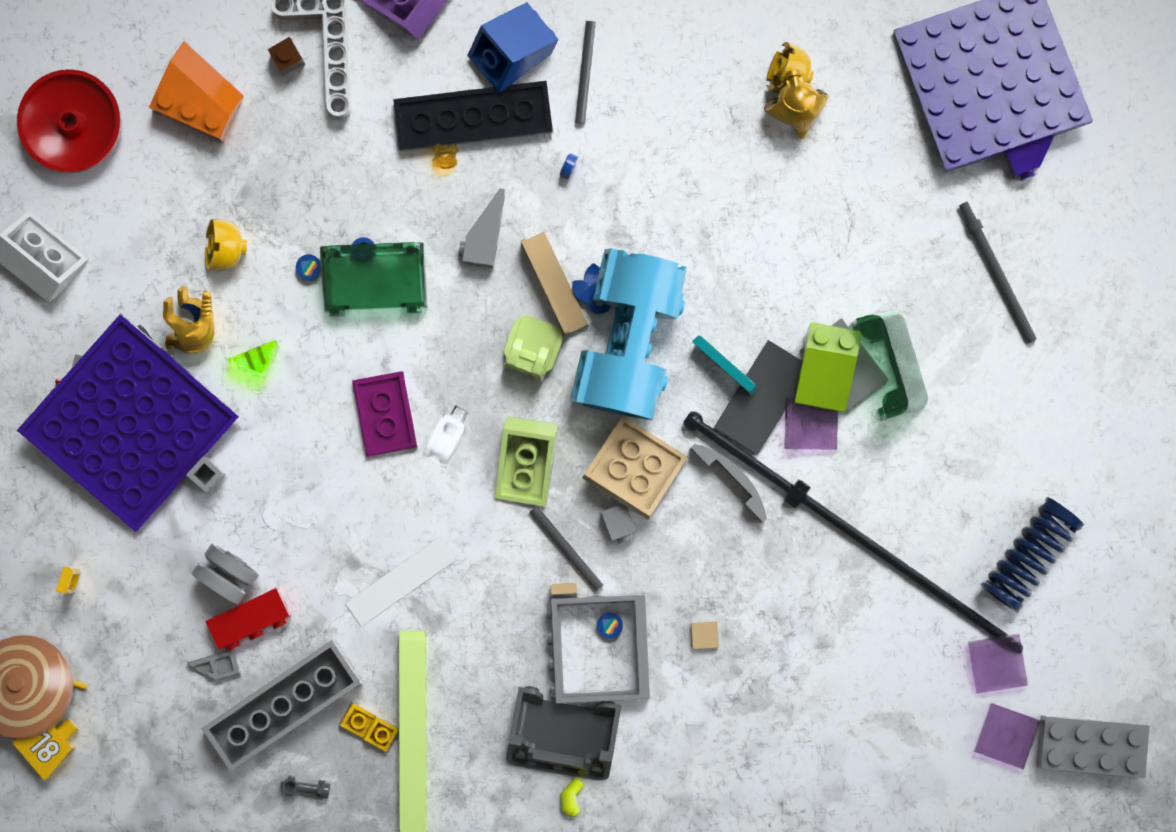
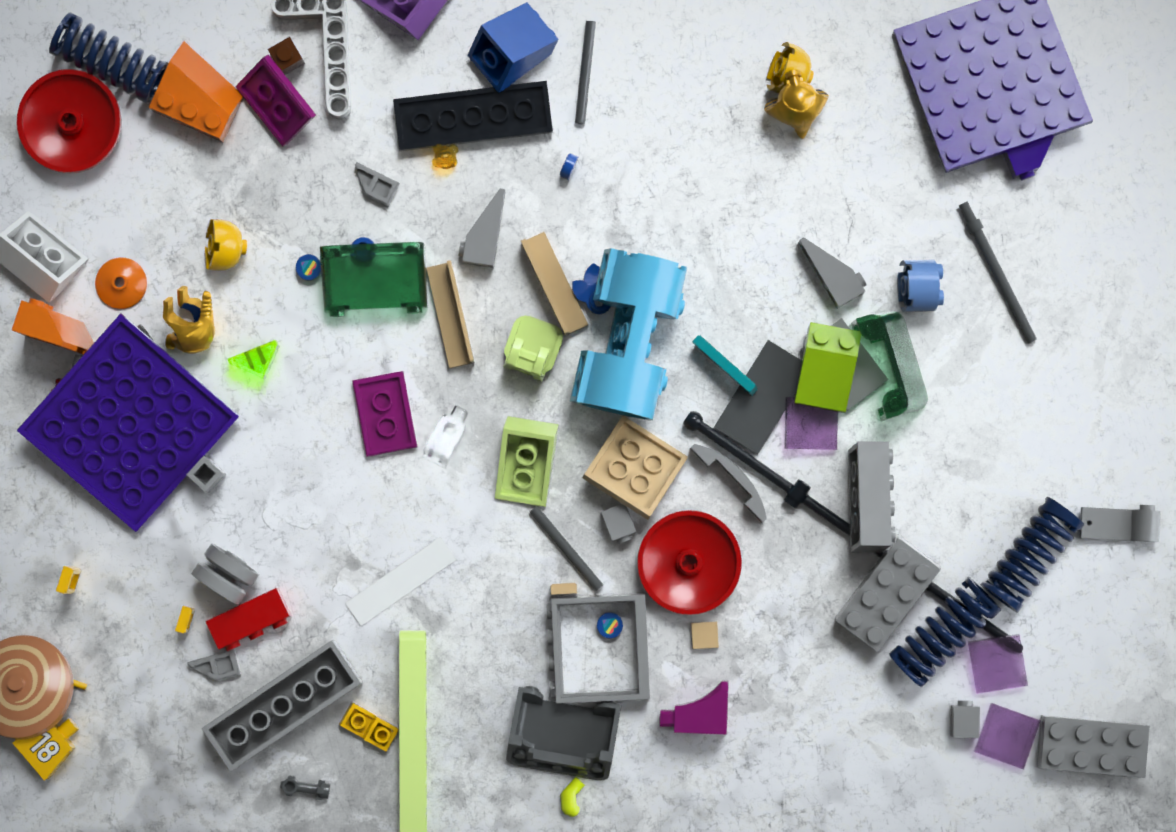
none -> orange wedge [12,298,94,355]
none -> dark blue piece [49,12,169,104]
none -> orange dish [95,257,147,309]
none -> yellow tile [175,606,195,633]
none -> magenta tile [235,54,316,147]
none -> light grey tile [355,162,400,207]
none -> tan panel [427,260,475,368]
none -> red dish [637,510,742,615]
none -> magenta hips [660,680,729,735]
none -> light grey slope [798,238,867,309]
none -> light grey brick [836,535,941,652]
none -> light grey brick [848,441,896,553]
none -> dark blue piece [889,577,1001,687]
none -> medium blue brick [897,259,944,312]
none -> light grey brick [950,700,980,738]
none -> light grey door [1080,505,1160,542]

